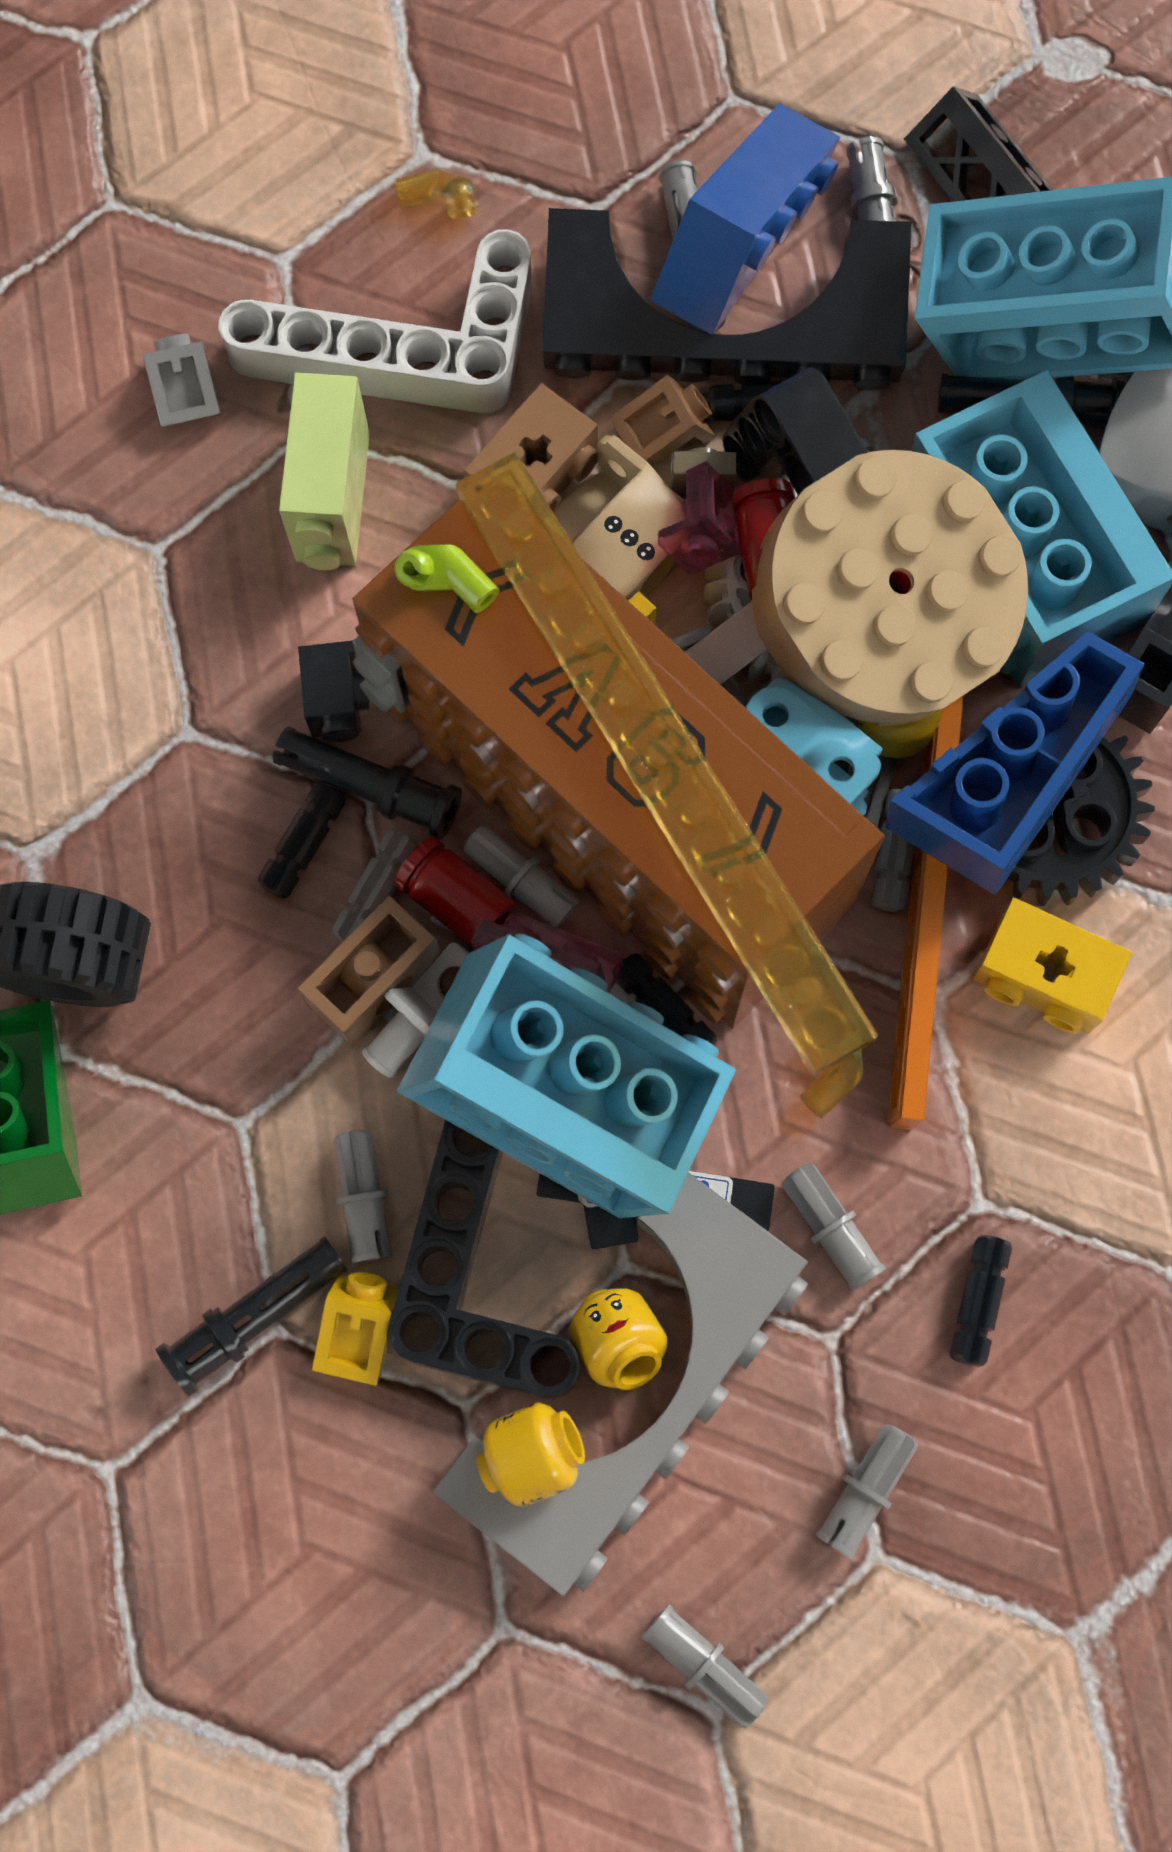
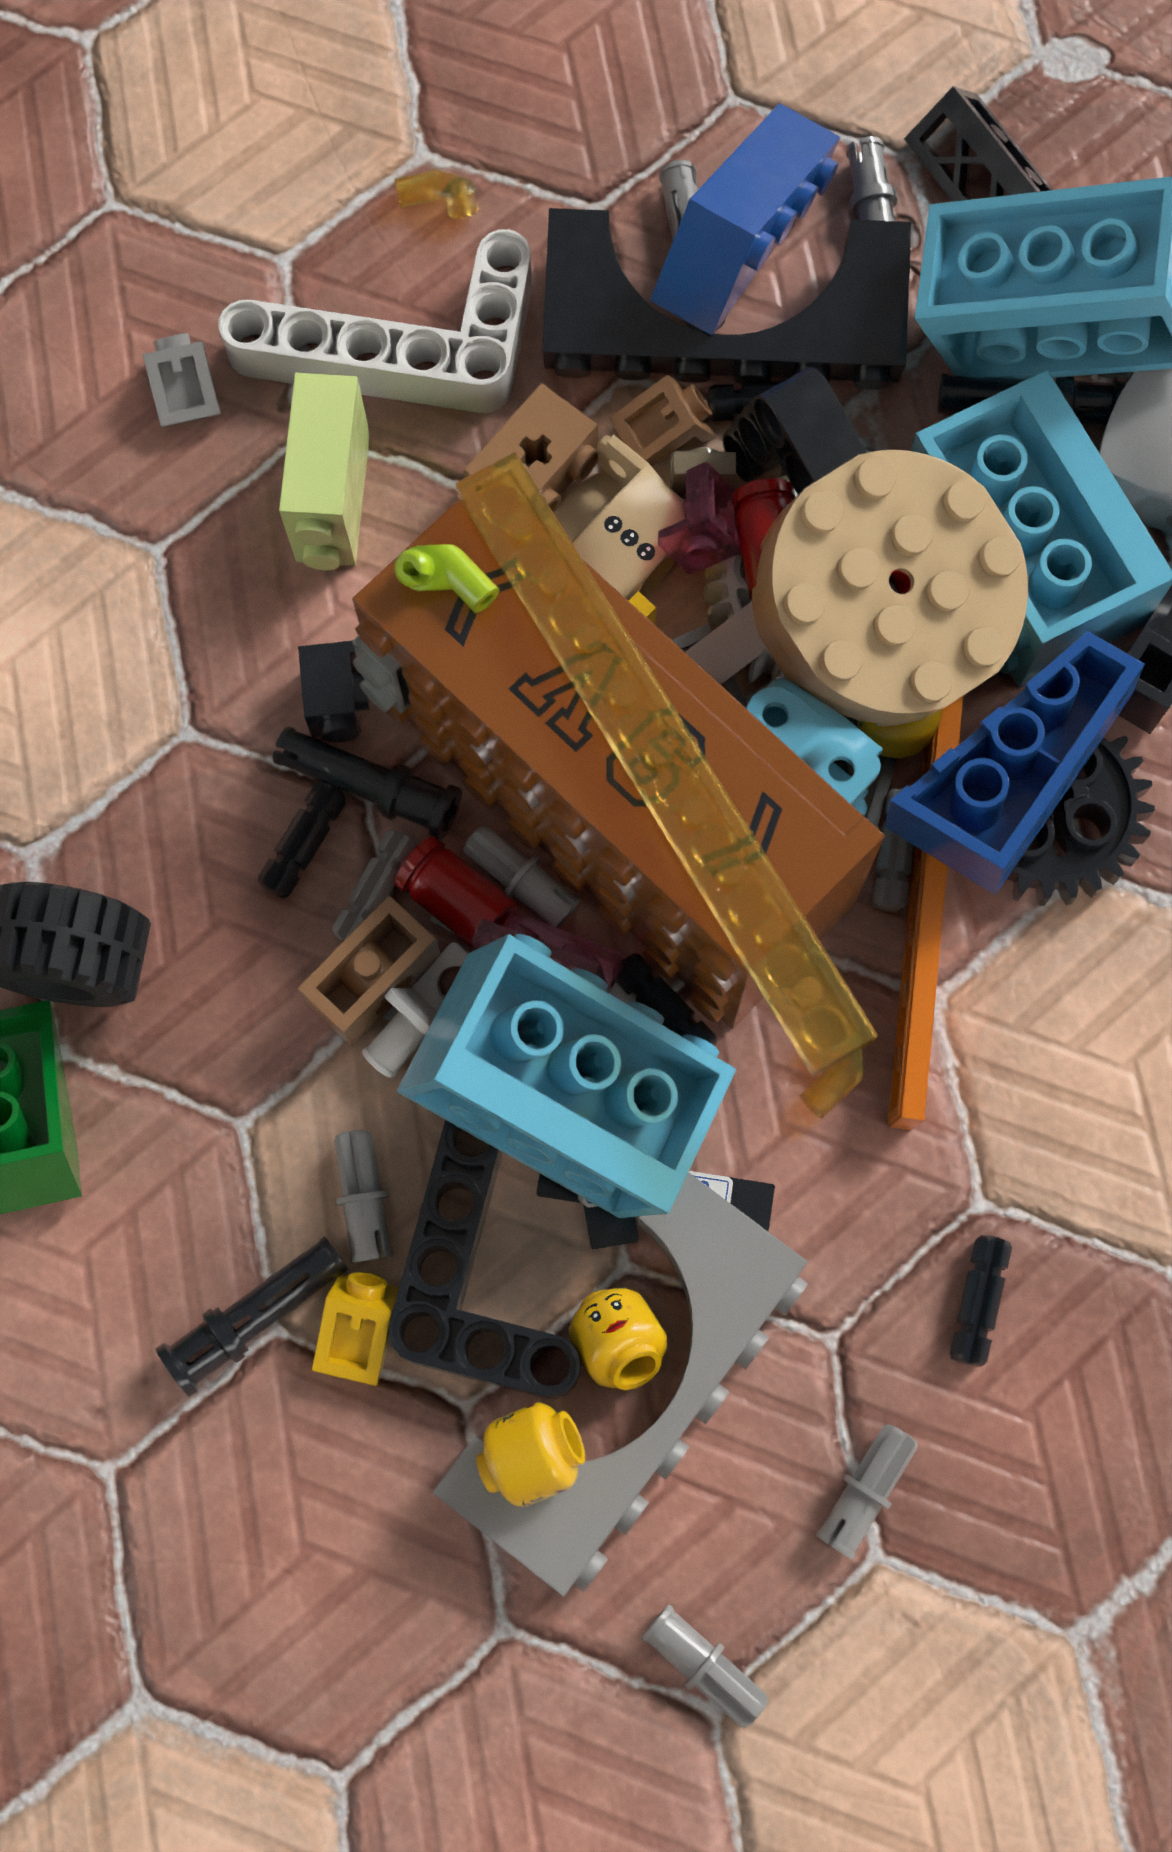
light grey axle [782,1163,886,1292] -> none
yellow brick [972,897,1133,1034] -> none

